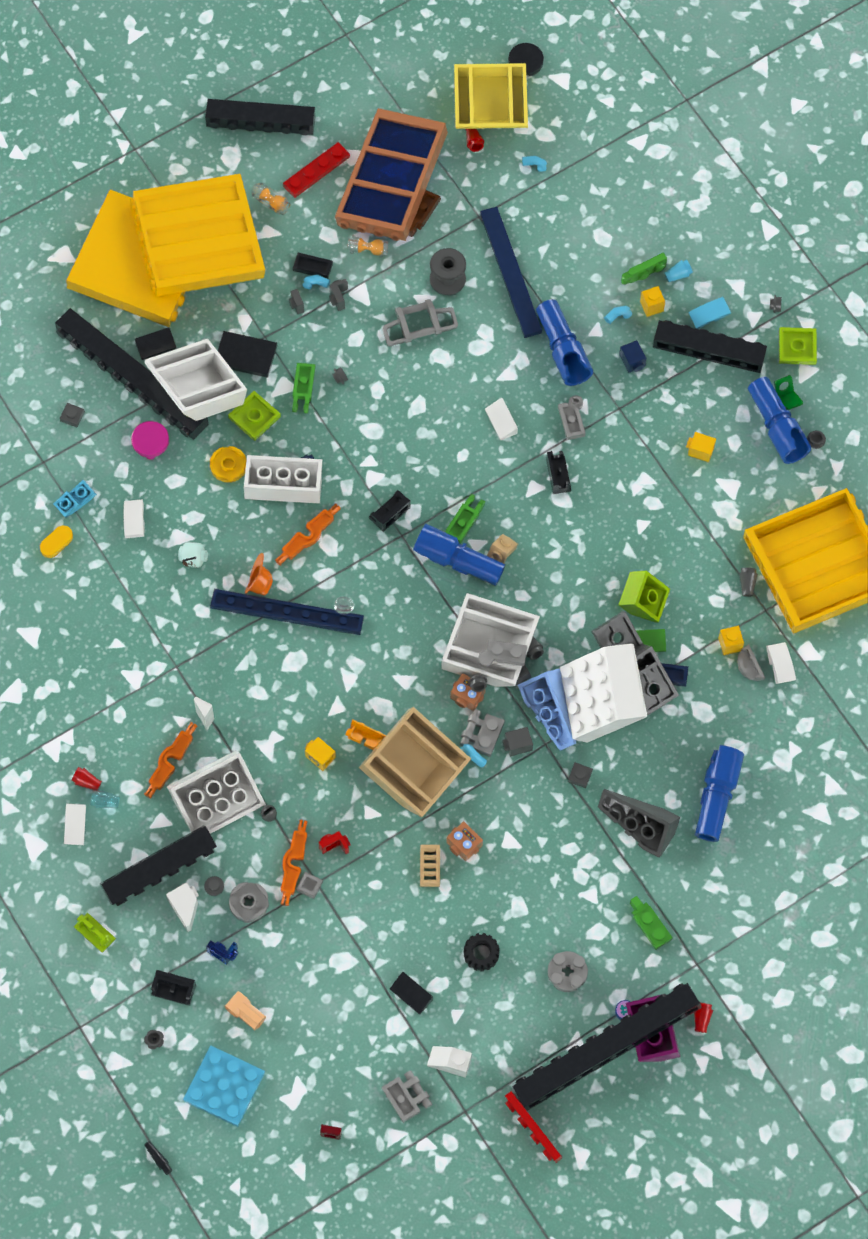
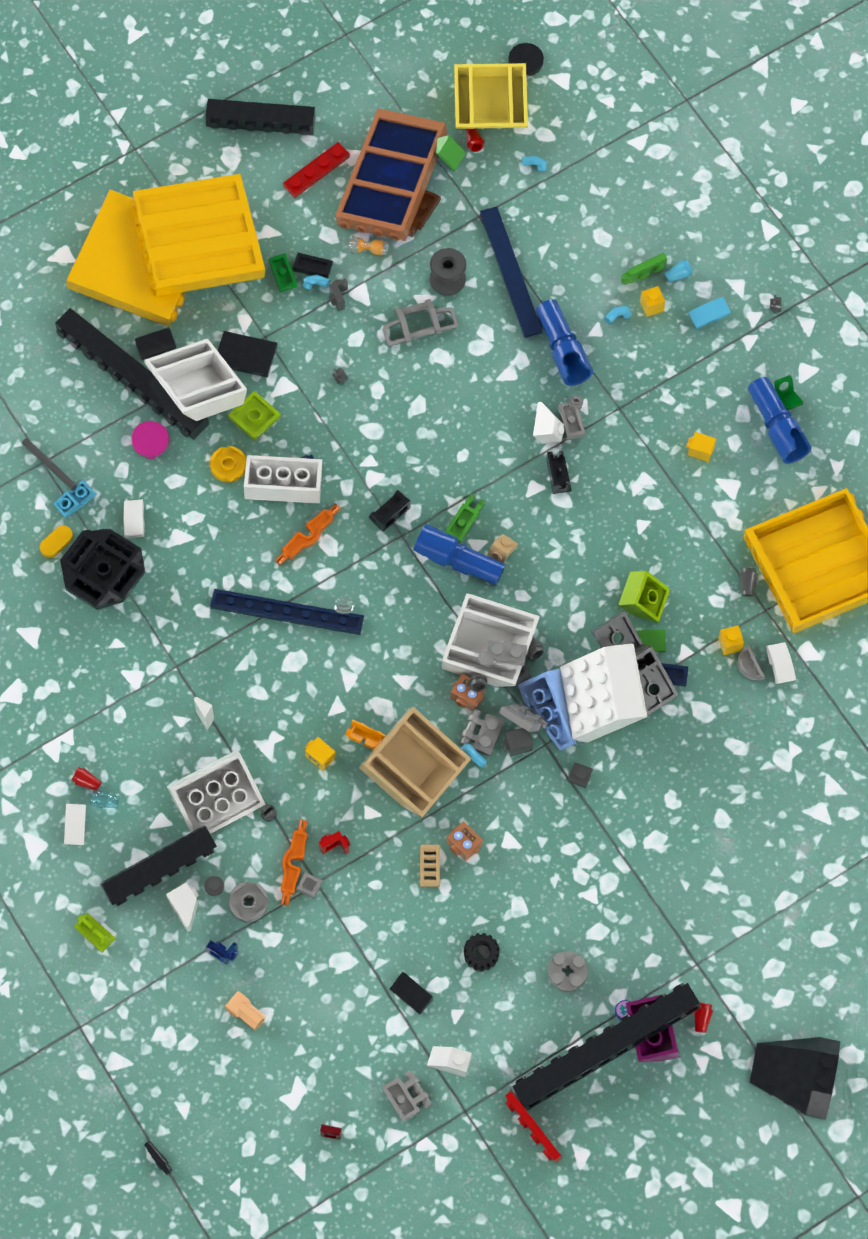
dark grey plate [60,403,85,427] -> none
orange piece [144,722,198,799] -> none
dark grey plate [144,1030,164,1049] -> none
black hinge [151,970,196,1006] -> none
light aqua head [178,542,208,568] -> none
medium azure plate [183,1045,265,1127] -> none
orange piece [245,553,273,595] -> none
clear piece [251,182,290,215] -> none
dark grey plate [289,289,304,315] -> none
bright green hinge [292,363,316,413] -> none
white slope [485,398,518,441] -> none
dark grey wedge [598,789,680,857] -> none
dark blue brick [619,340,647,373] -> none
bright green hinge [630,896,673,950] -> none
black brick [653,320,767,373] -> none
blue piece [695,745,744,842] -> none
lime plate [779,327,817,365] -> none
dark grey plate [807,430,826,449] -> none
none -> dark grey bar [22,438,77,490]
none -> black piece [60,529,146,610]
none -> green plate [268,253,298,293]
none -> bright green slope [436,136,465,171]
none -> light grey plate [499,703,548,732]
none -> white slope [533,402,564,444]
none -> black wedge [749,1037,840,1120]

